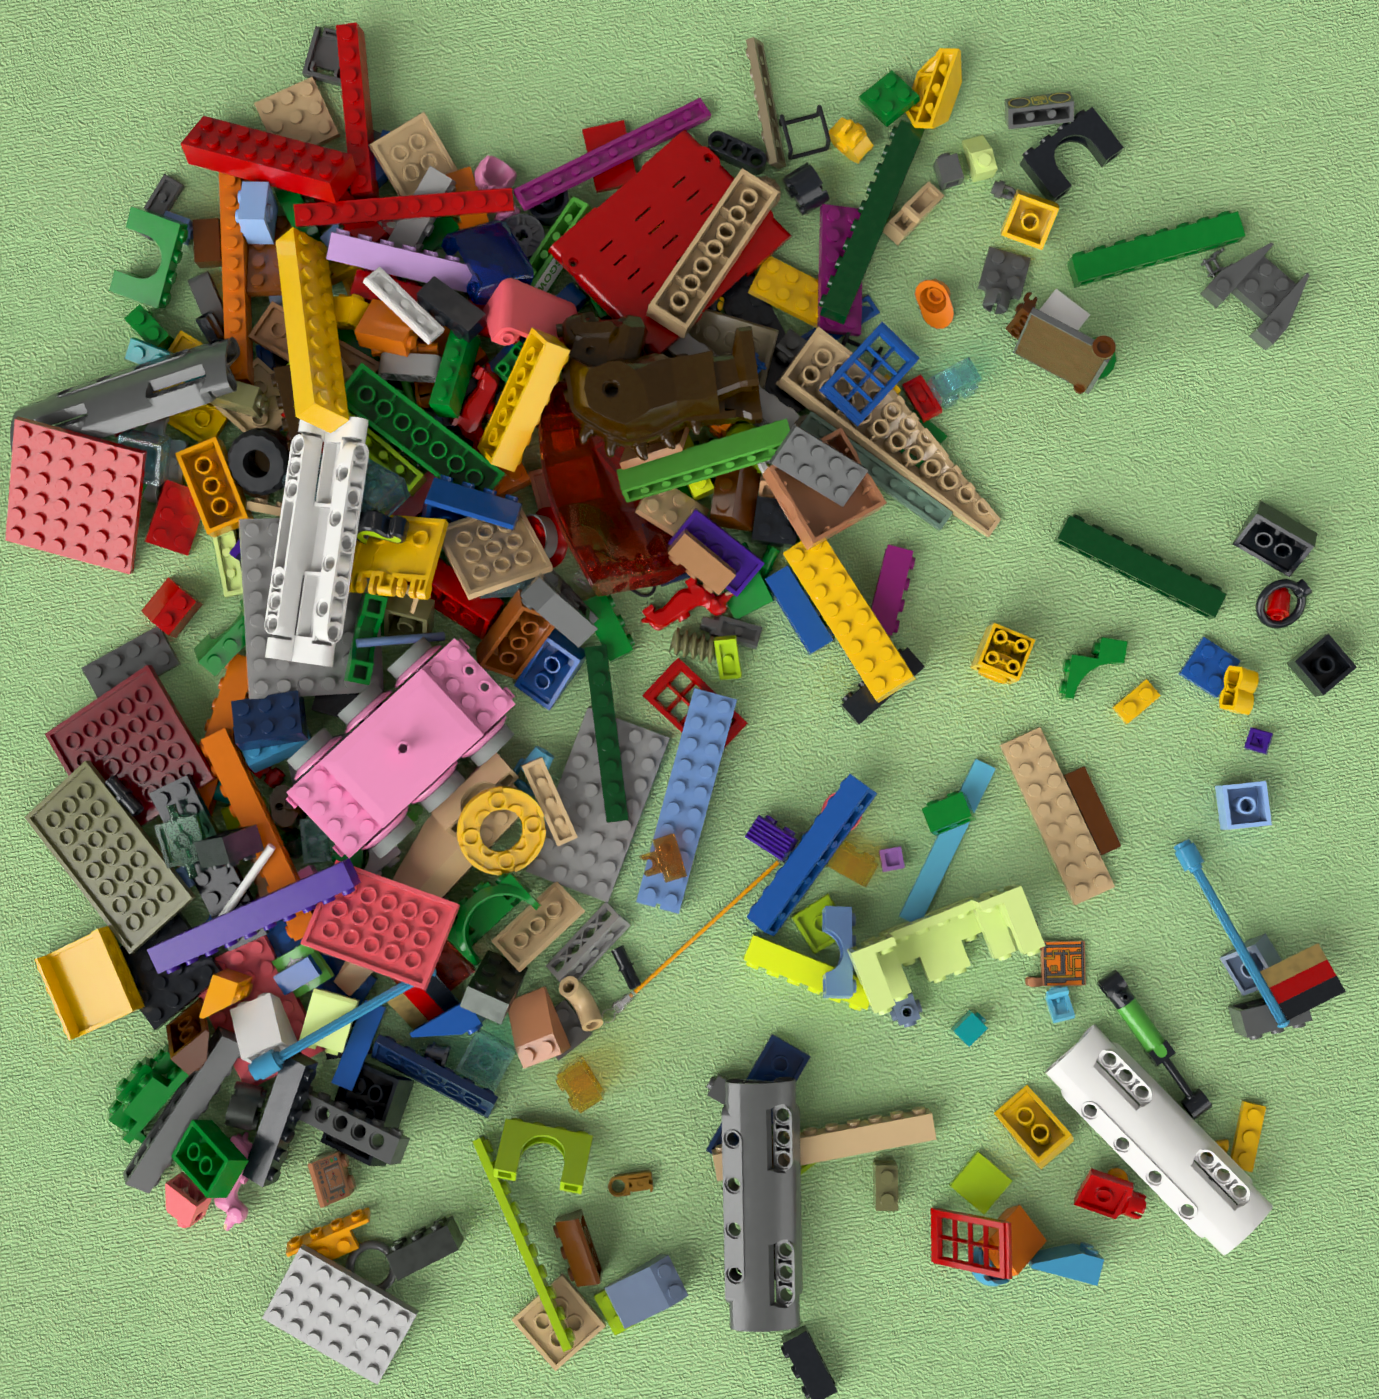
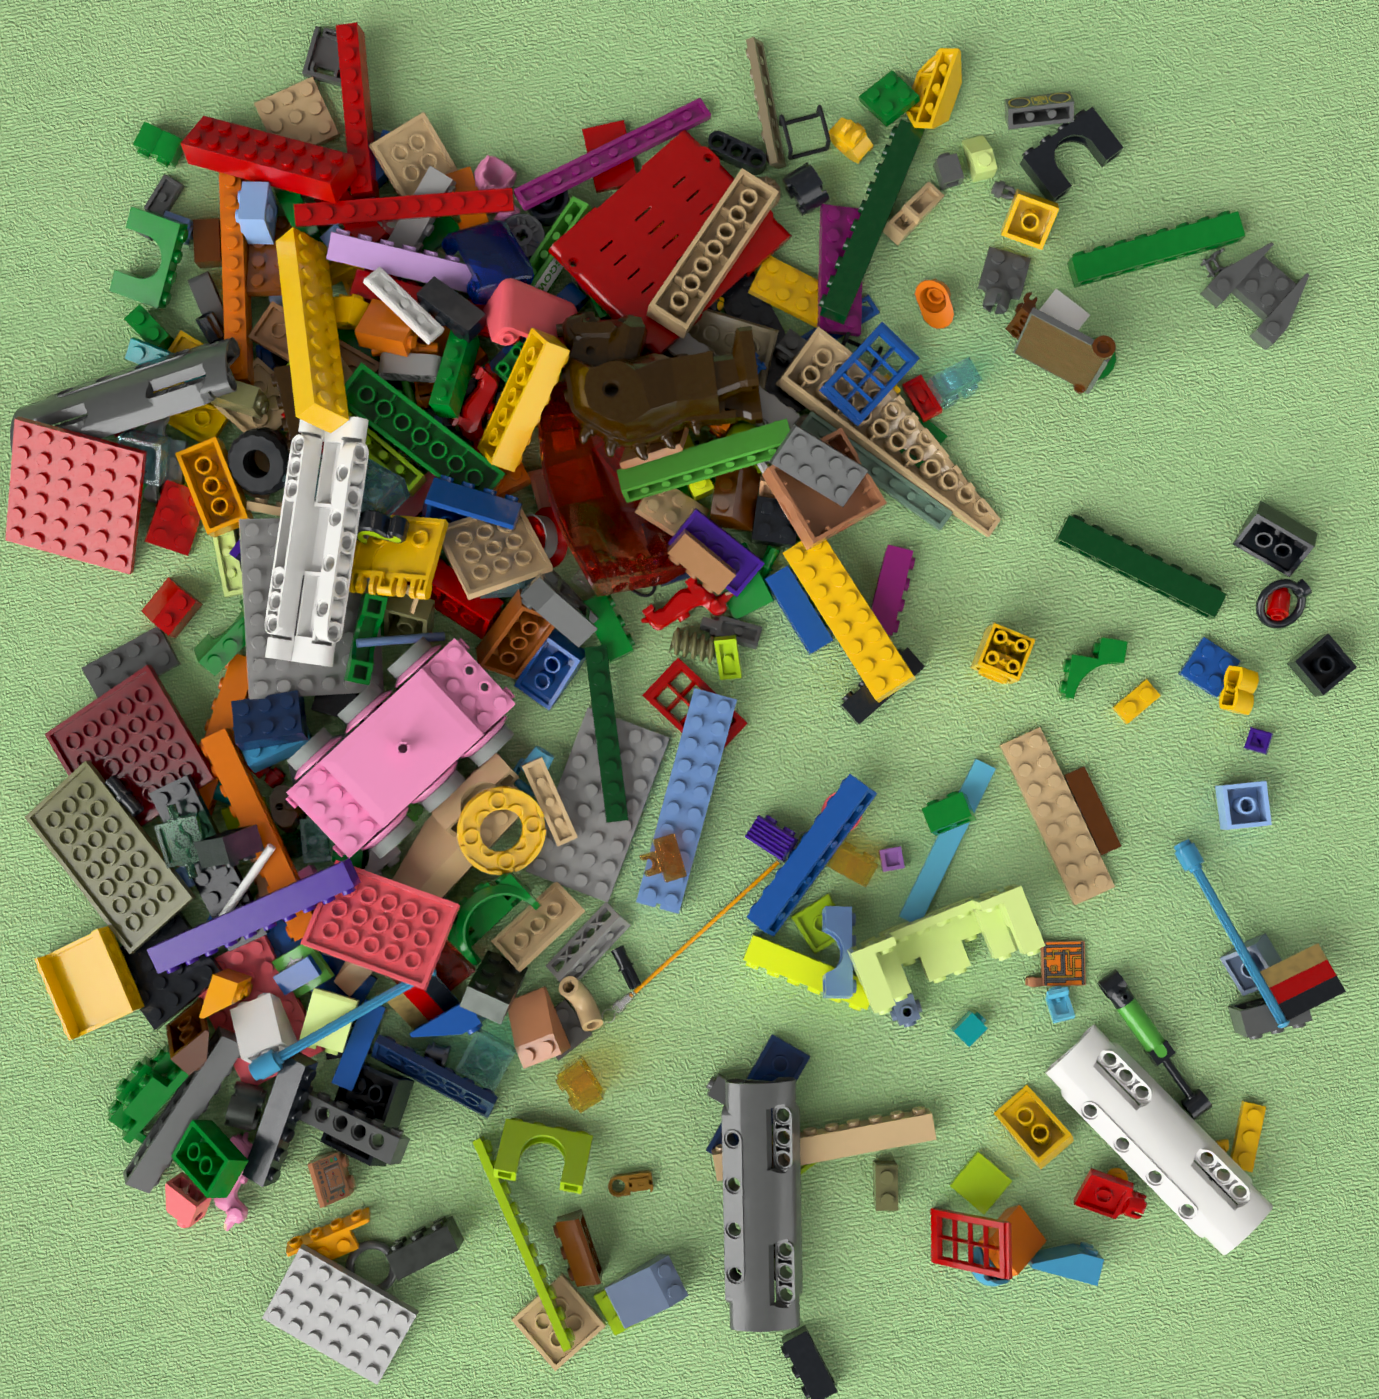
none -> green brick [133,122,183,168]

